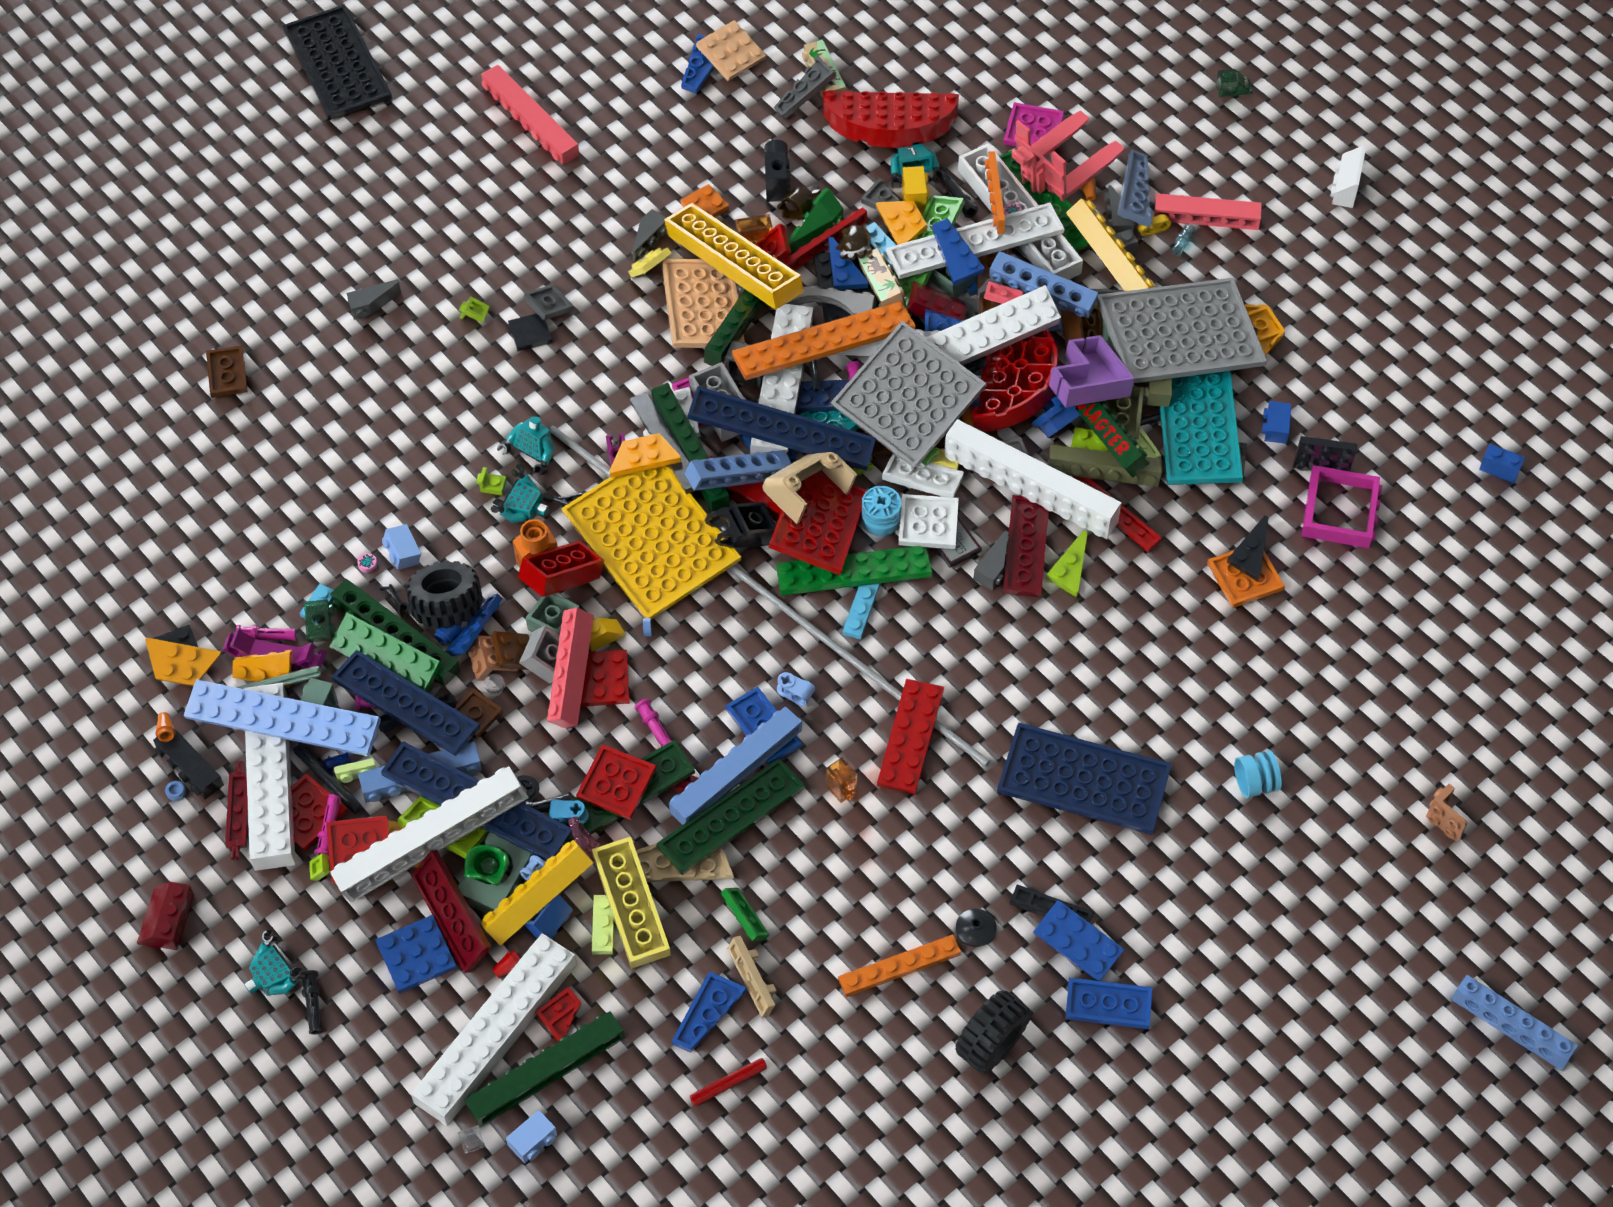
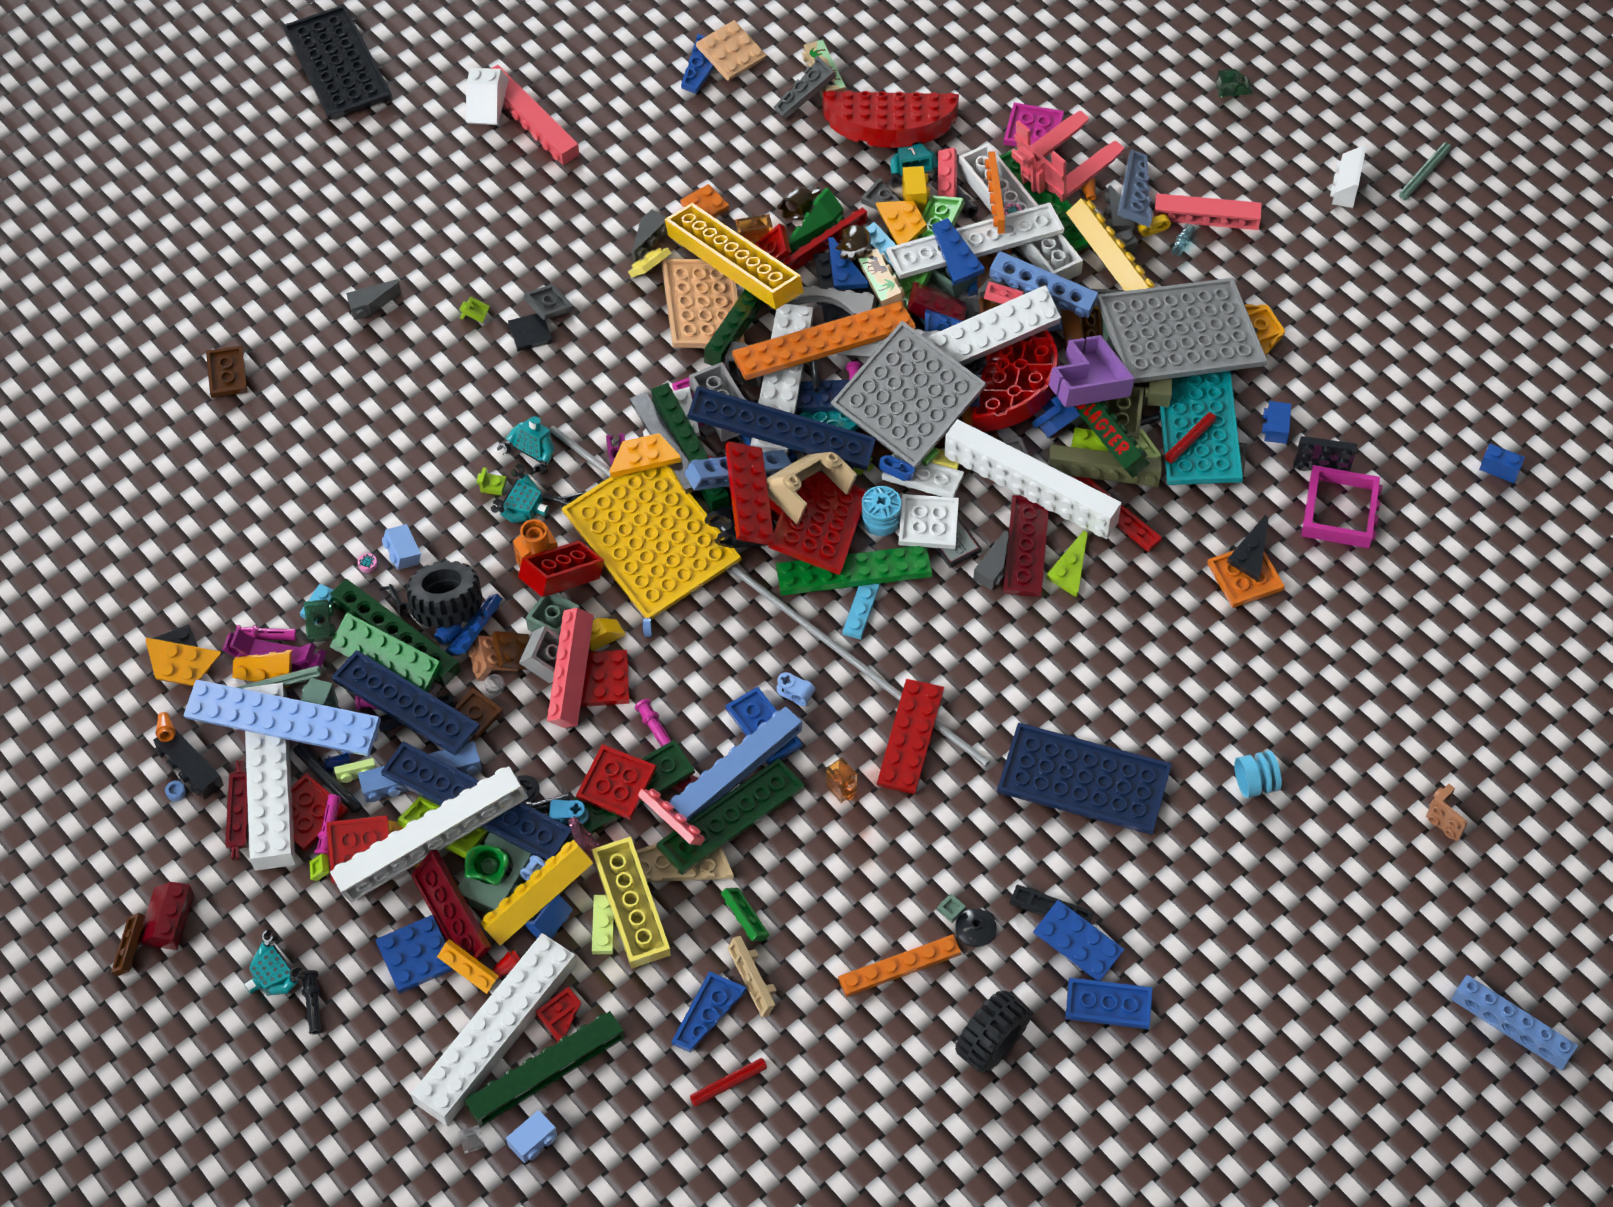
black brick [764,140,790,202] -> none
none -> reddish brown plate [111,913,145,976]
none -> light orange plate [437,939,499,994]
none -> white slope [466,68,509,125]
none -> coral plate [637,789,705,845]
none -> red plate [725,441,774,546]
none -> blue plate [879,455,915,481]
none -> sand green plate [937,894,966,923]
none -> coral plate [938,148,957,197]
none -> red axle [1165,412,1216,463]
none -> sand green axle [1399,142,1451,200]

